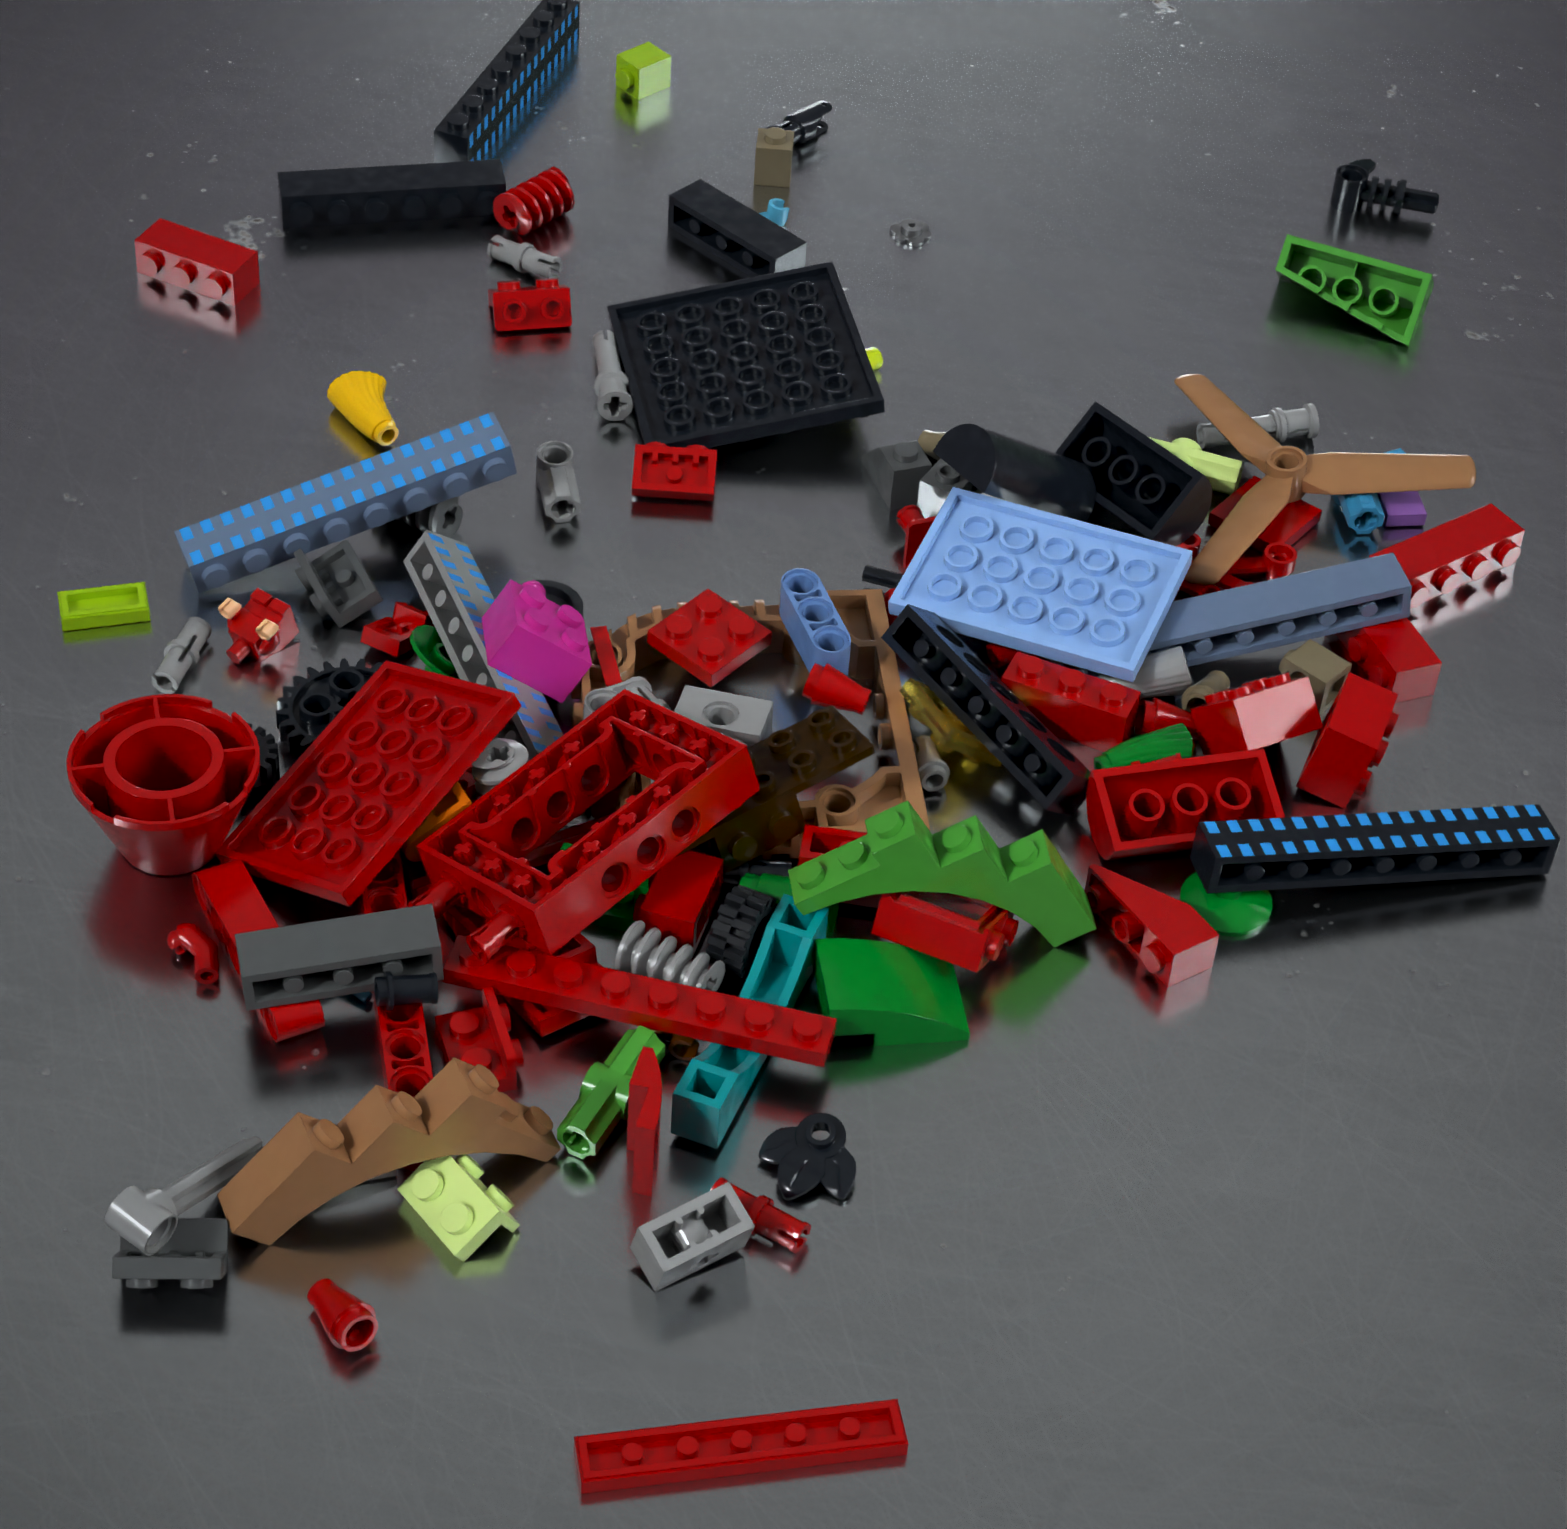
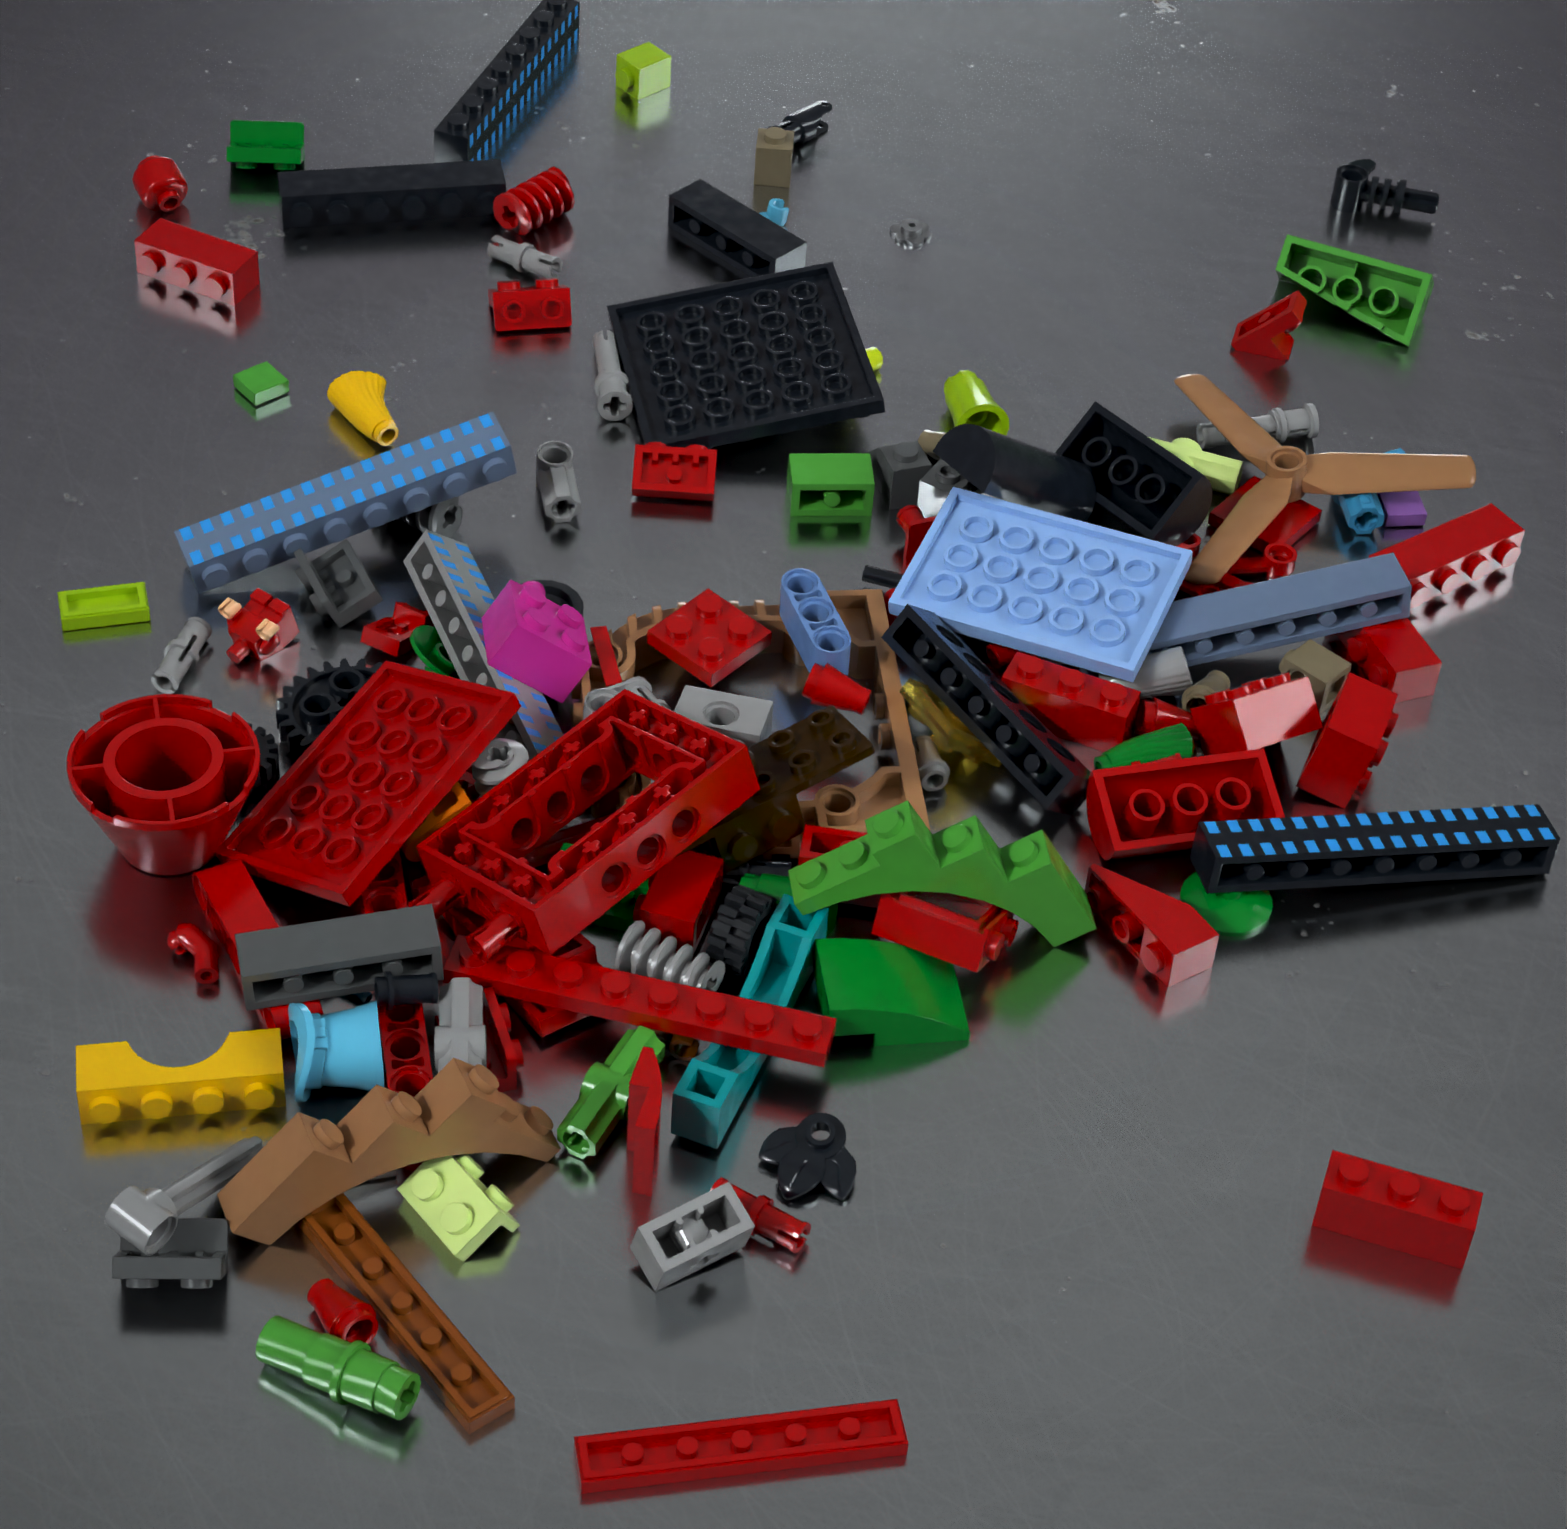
none -> yellow arch [76,1028,286,1125]
none -> red head [132,156,188,212]
none -> green bracket [227,119,305,170]
none -> bright green tile [233,361,289,406]
none -> bright green piece [255,1315,421,1420]
none -> medium azure hat [288,1000,384,1102]
none -> dark orange tile [296,1193,515,1435]
none -> light grey piece [434,977,487,1073]
none -> bright green brick [786,453,875,516]
none -> lime plant [944,370,1009,435]
none -> red slope [1231,290,1307,360]
none -> red brick [1312,1150,1483,1269]

